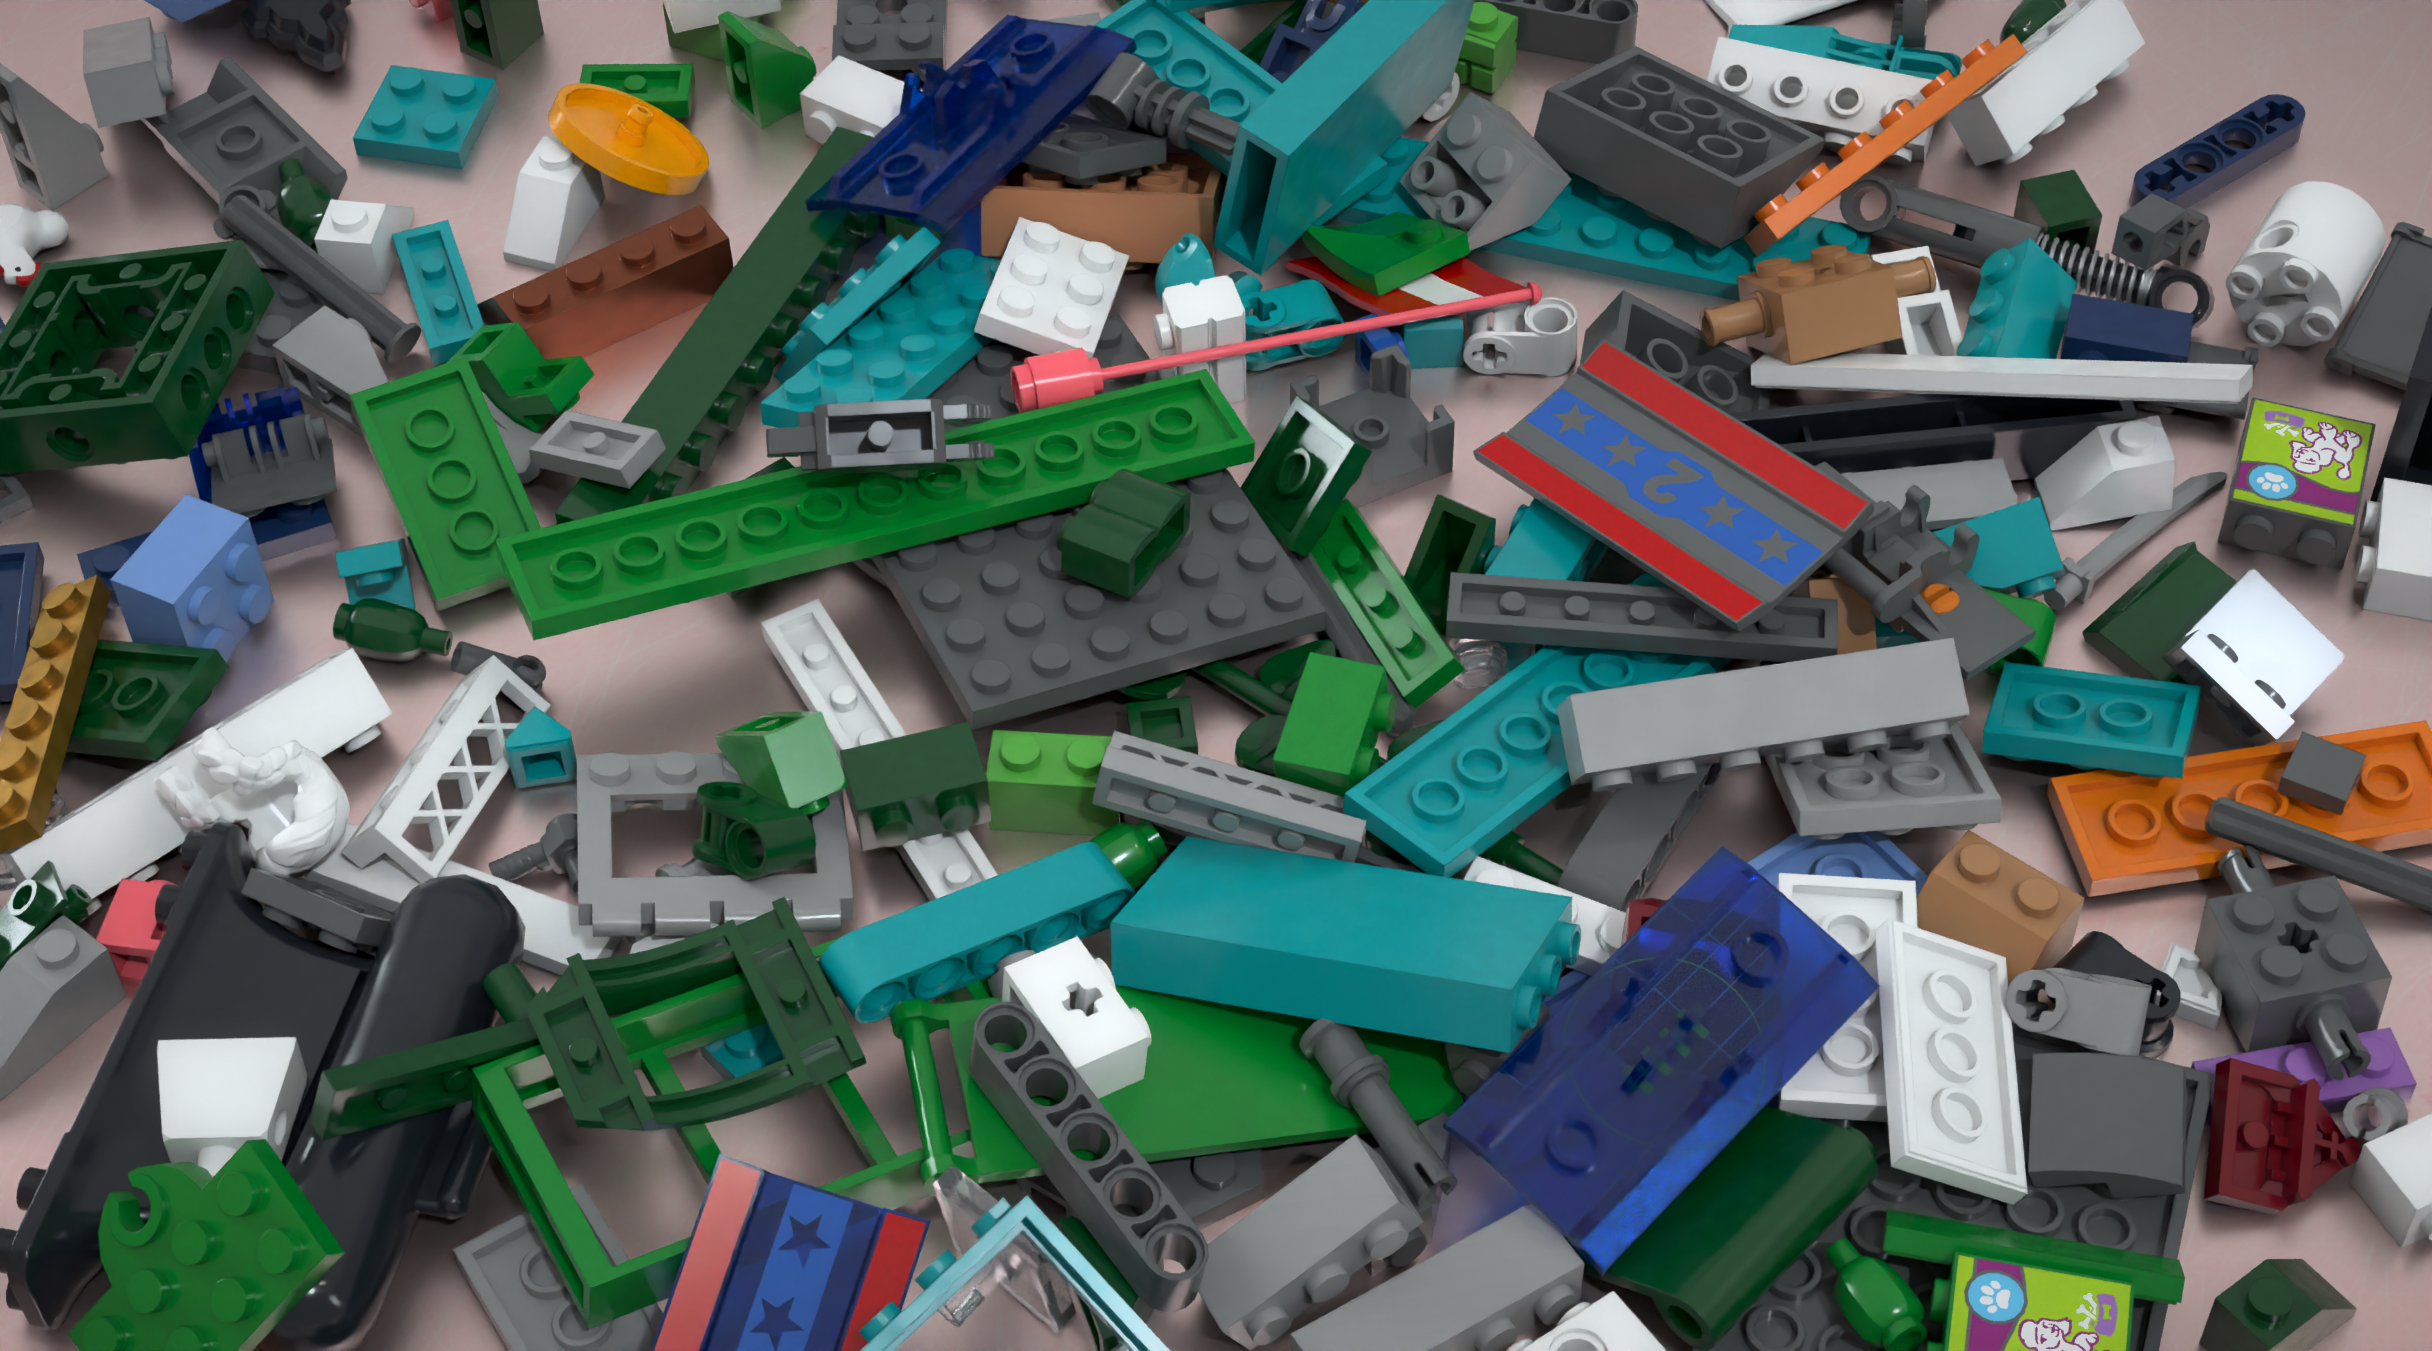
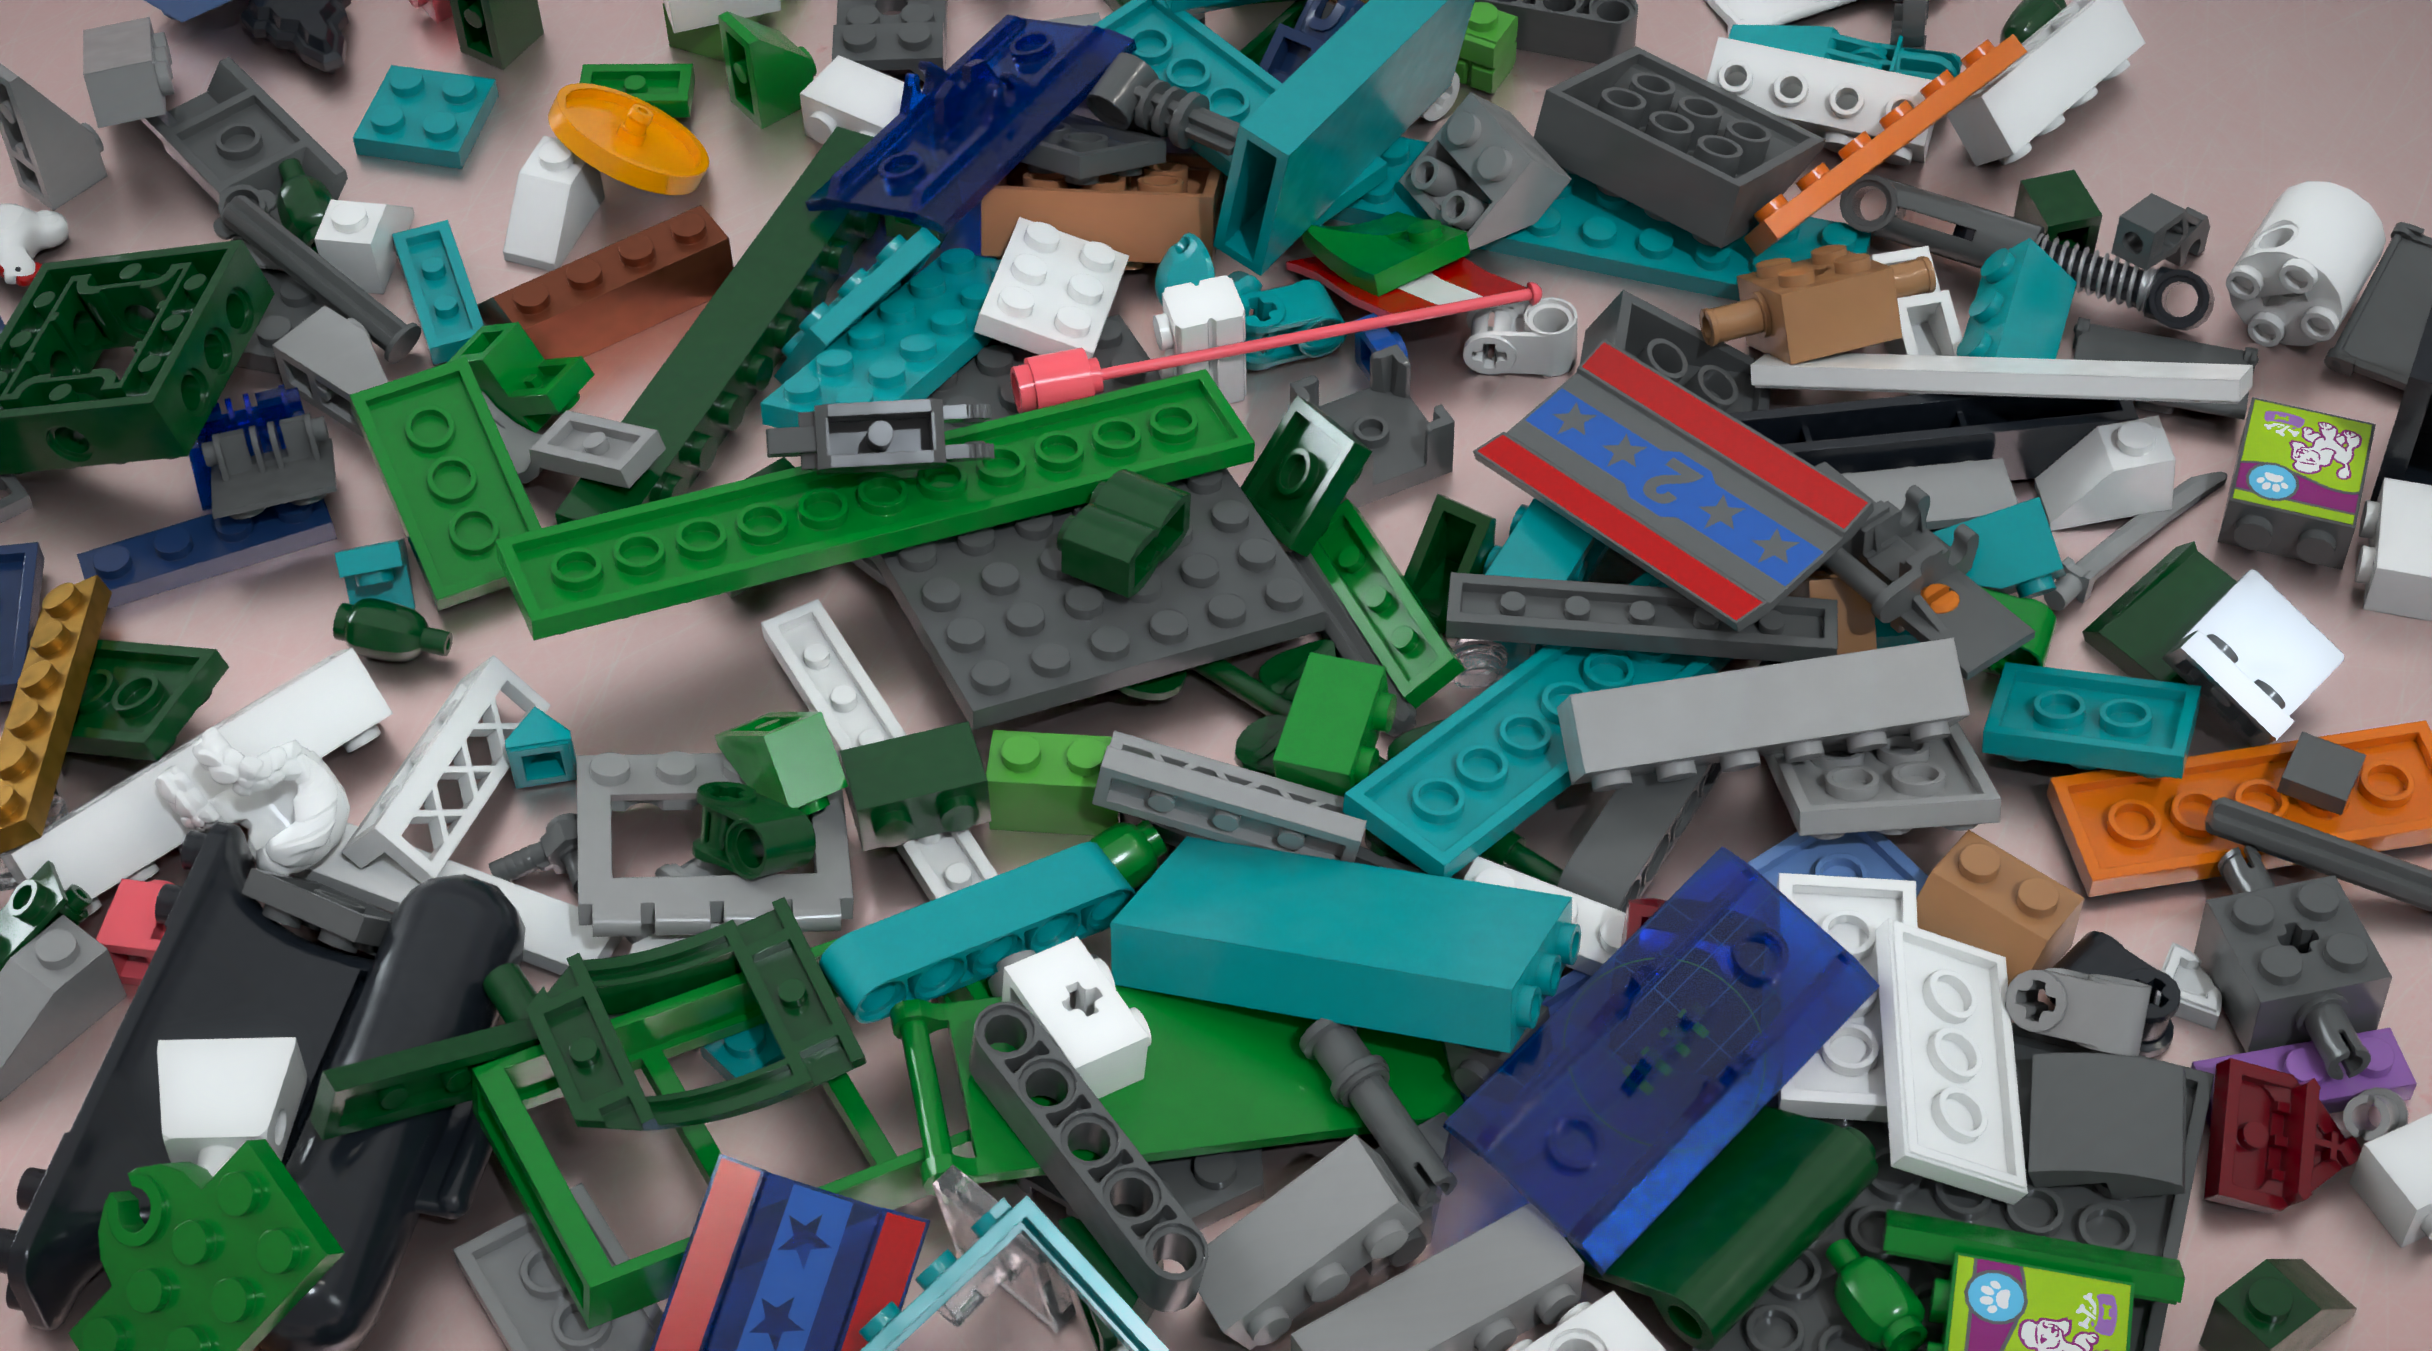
medium blue brick [110,494,274,662] -> none
dark grey arm [451,641,546,693] -> none
dark green plate [1126,696,1198,755] -> none
teal slope [1400,317,1464,369] -> none
dark blue brick [2060,294,2194,405] -> none
dark blue beam [2129,94,2306,209] -> none

